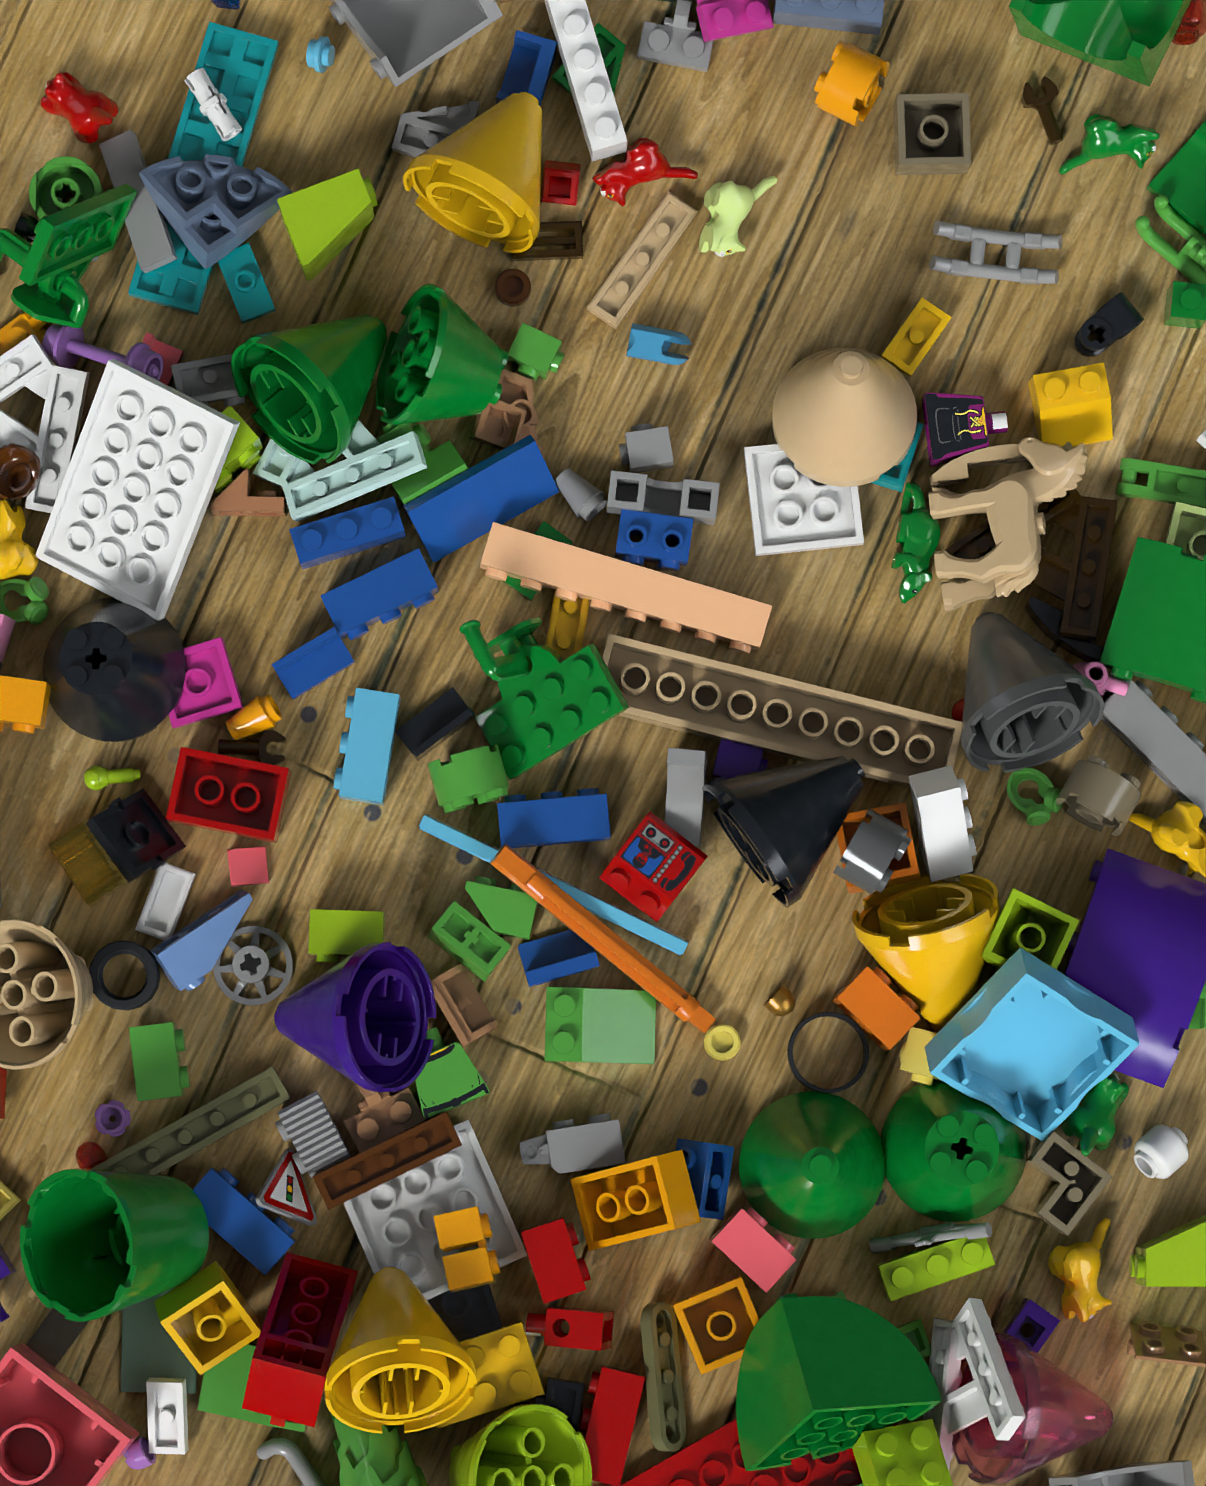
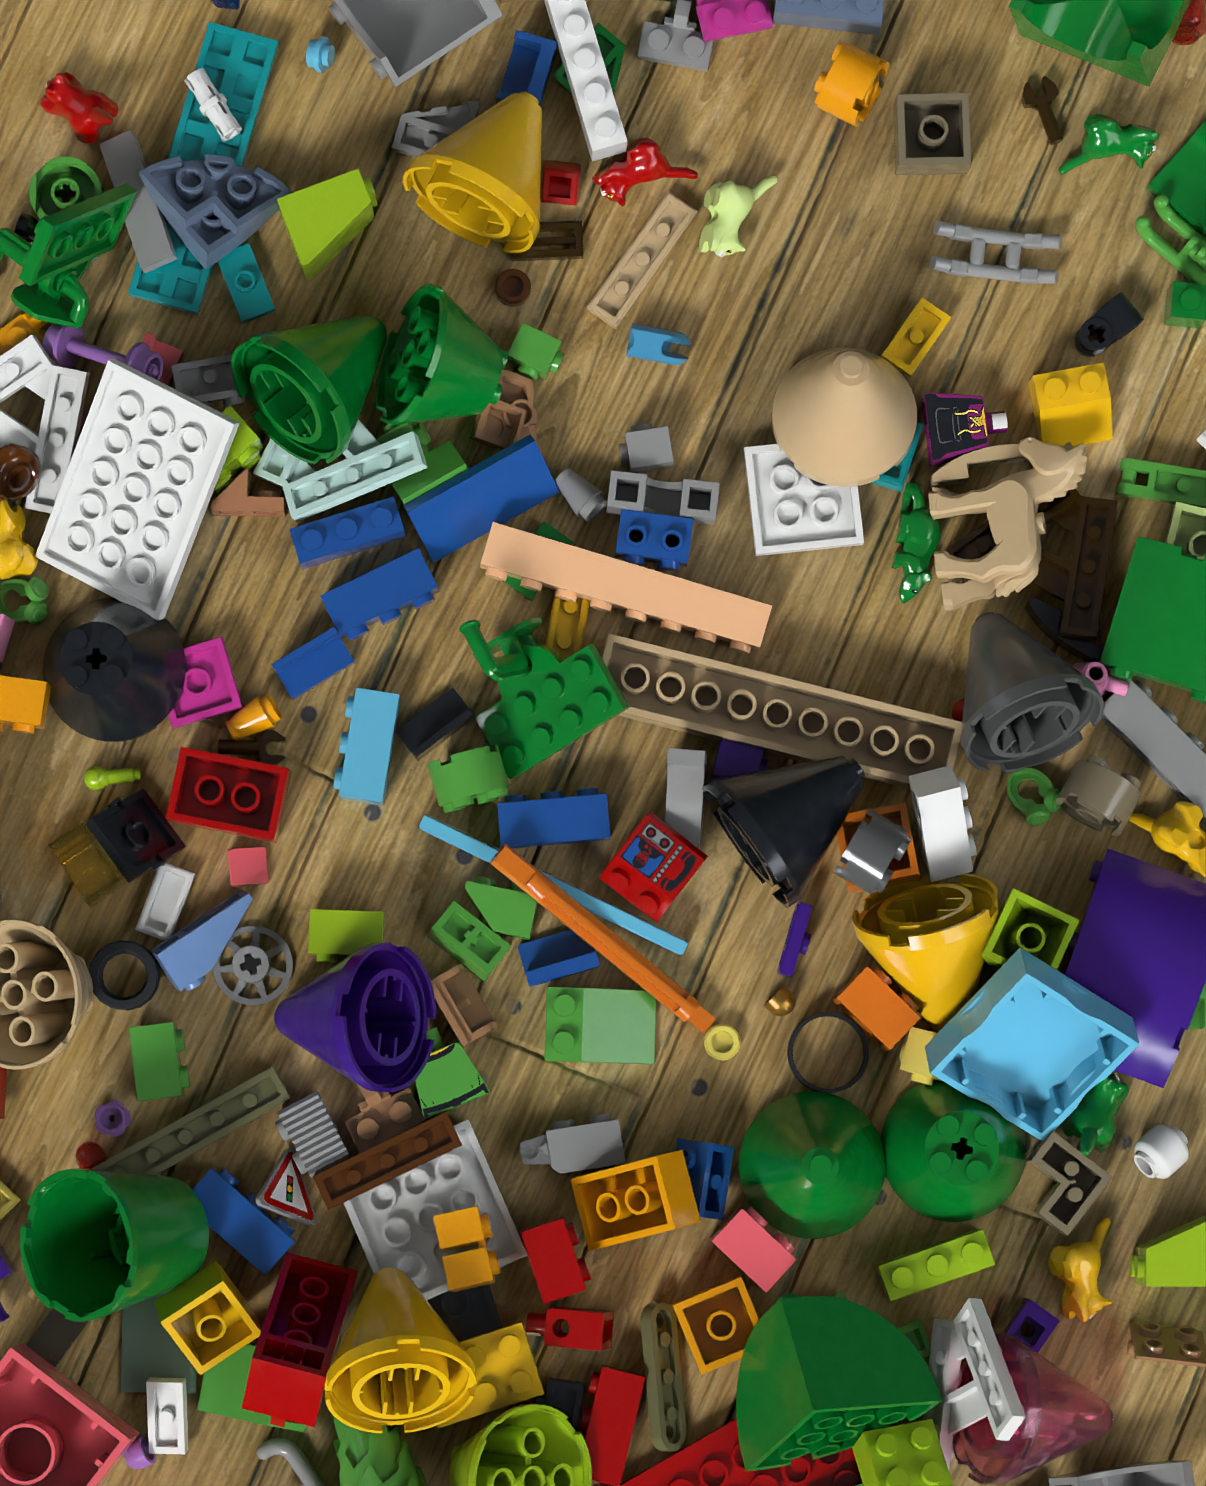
light grey piece [870,1222,992,1253] -> none
none -> dark purple plate [777,902,812,978]

